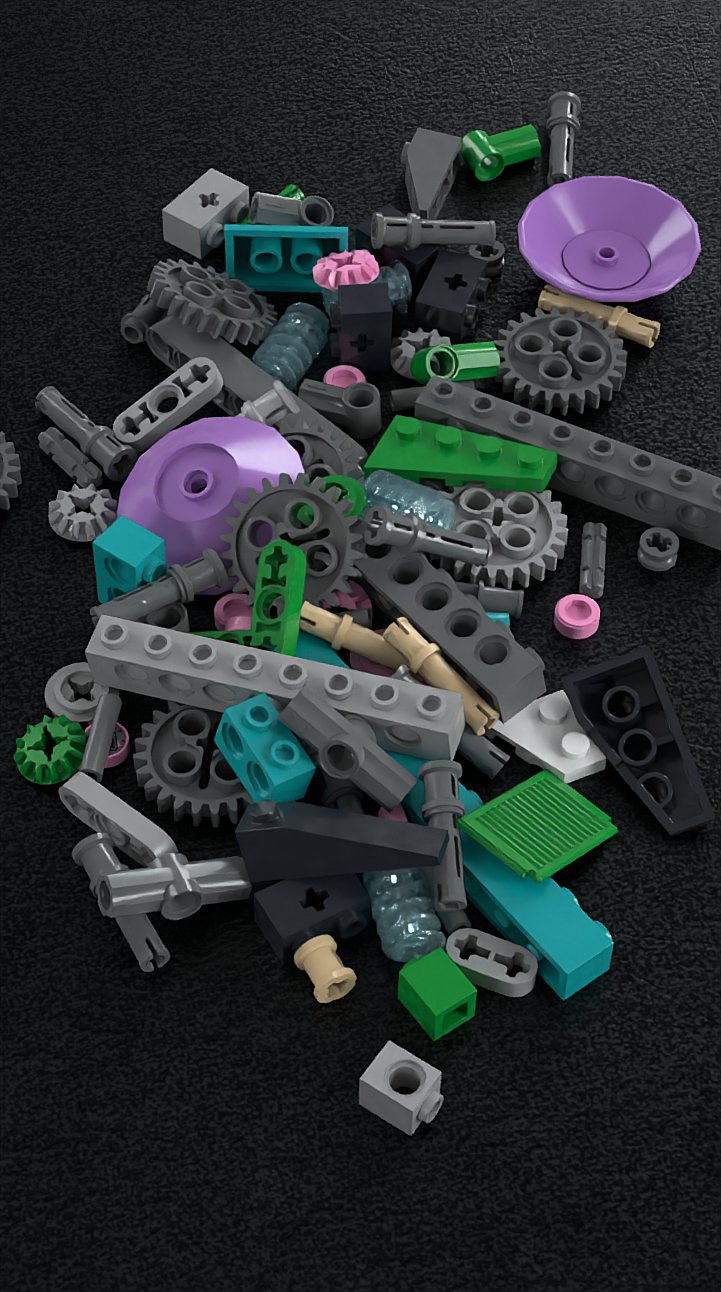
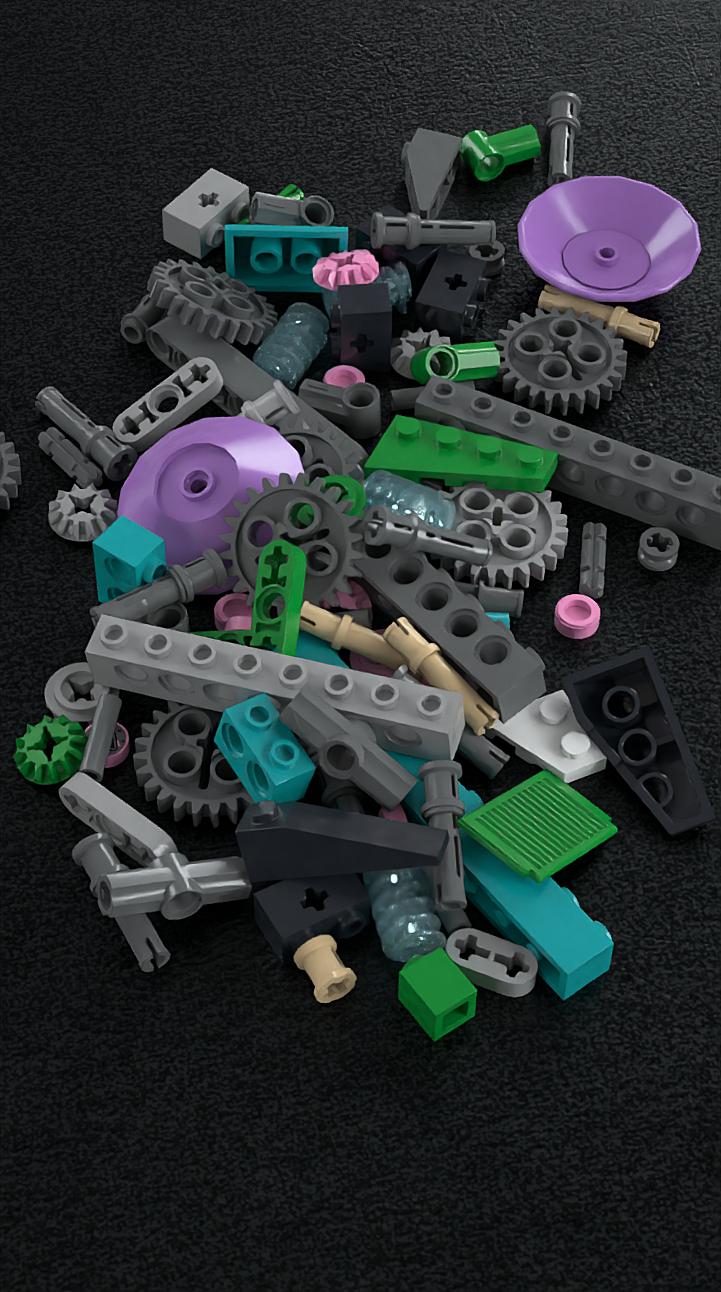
light grey brick [359,1041,444,1136] -> none

